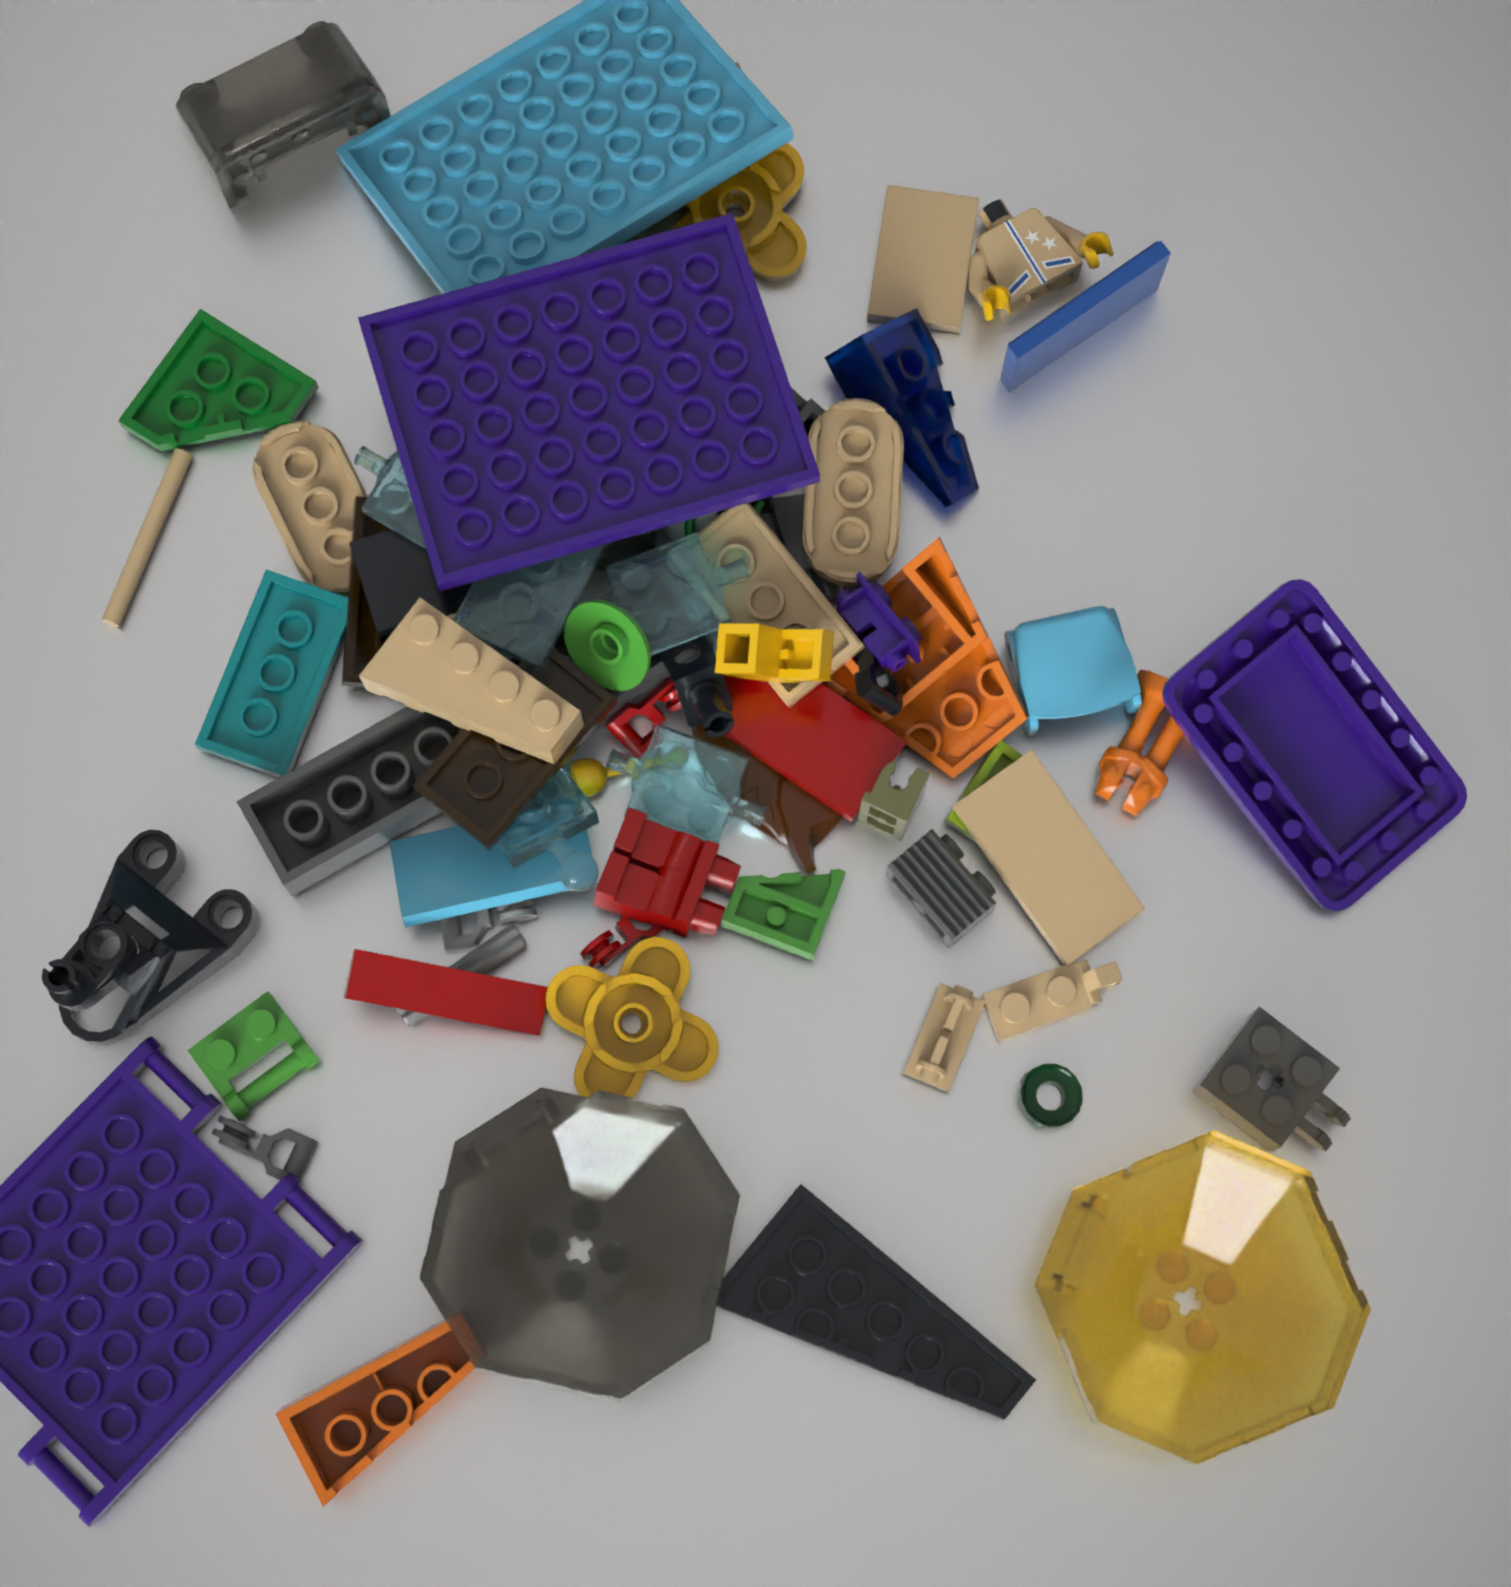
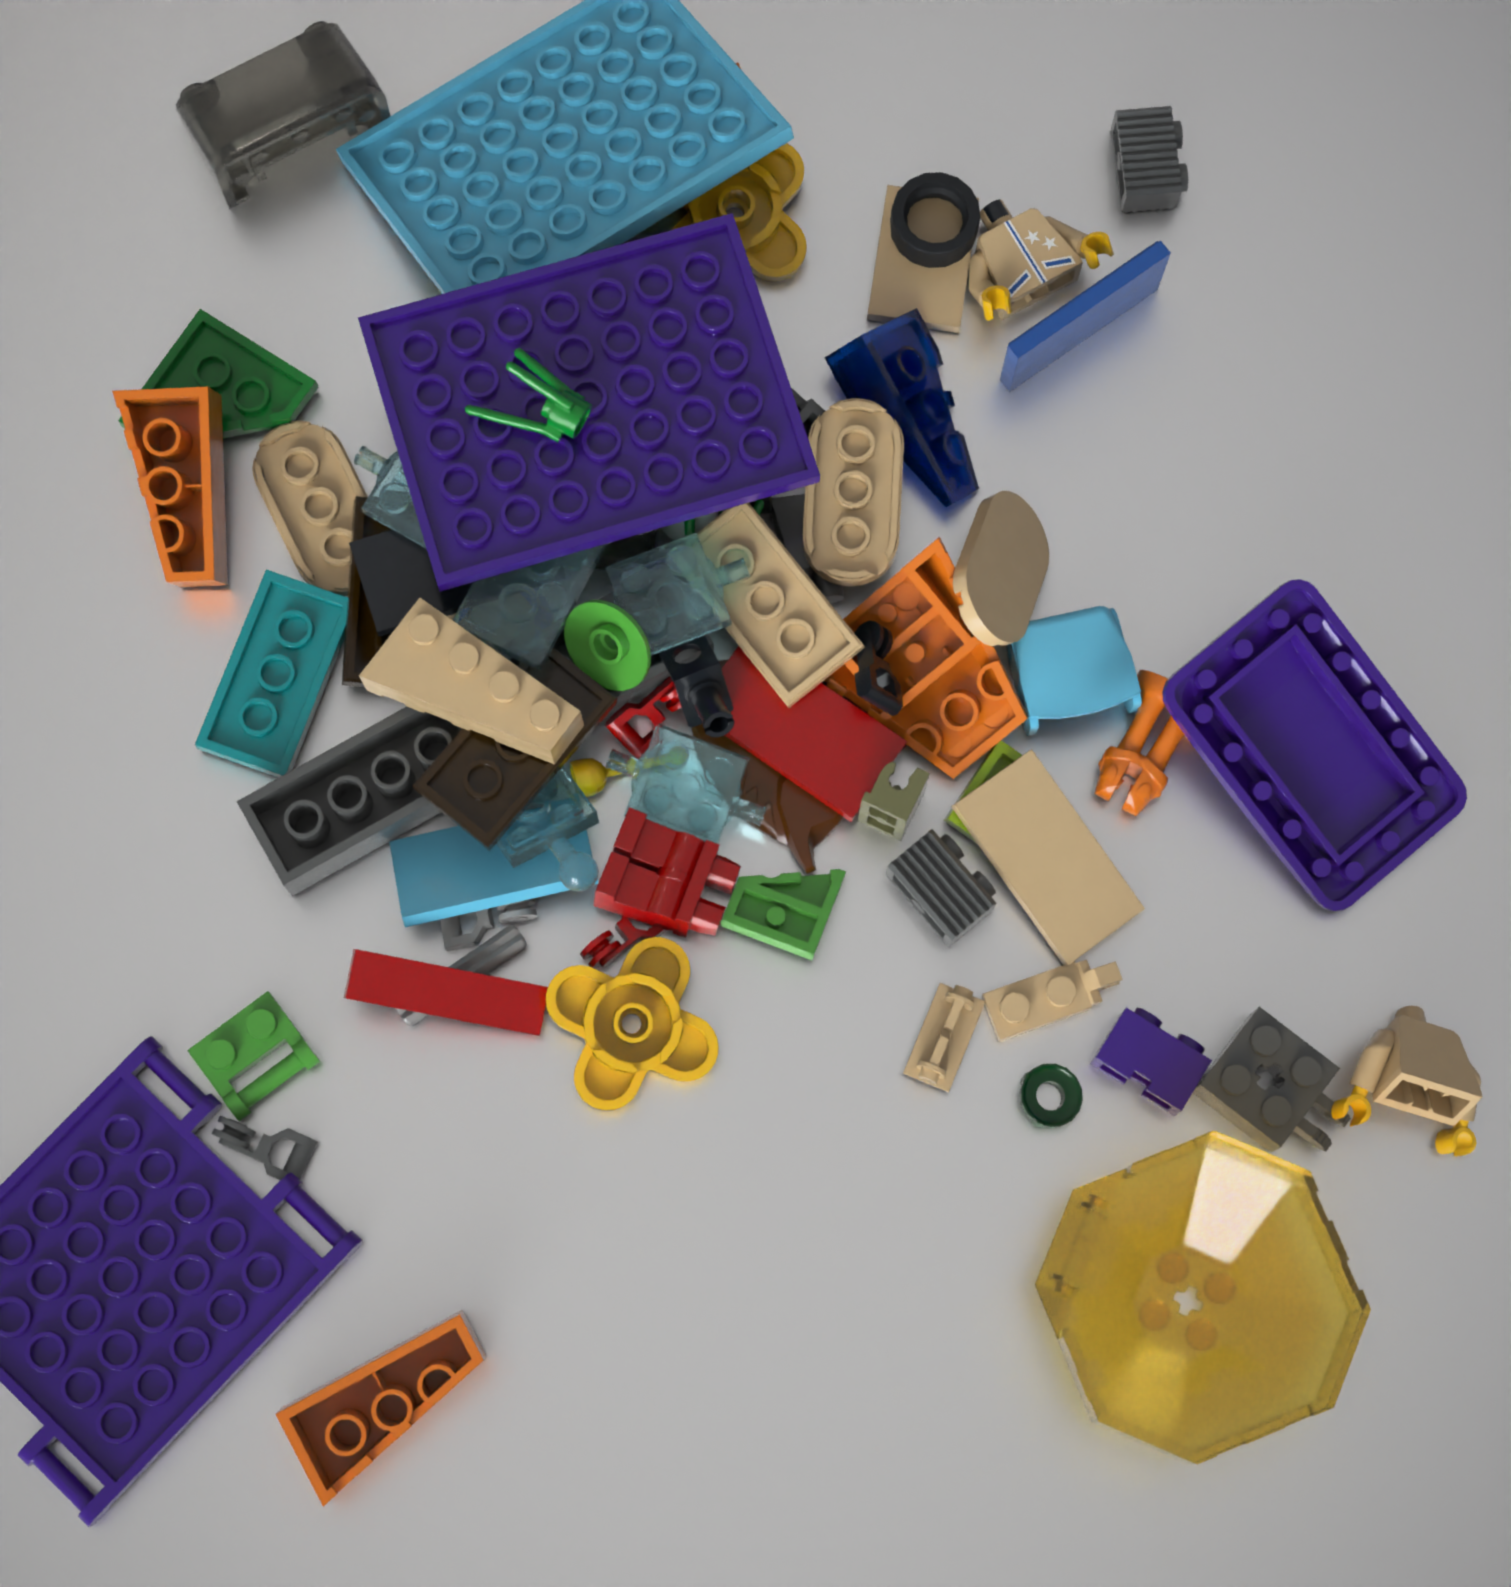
black connector [42,830,260,1045] -> none
tan bar [101,448,193,627] -> none
clear smoke windscreen [419,1087,740,1403] -> none
black wing [704,1184,1036,1420] -> none
yellow brick [715,623,834,683] -> none
dark purple hinge [834,572,922,672] -> none
none -> orange wedge [112,386,228,587]
none -> green plant [465,348,593,443]
none -> black tyre [890,172,980,268]
none -> tan tile [953,491,1049,647]
none -> dark purple brick [1090,1007,1212,1116]
none -> dark grey brick [1111,106,1188,213]
none -> tan torso [1331,1005,1483,1156]

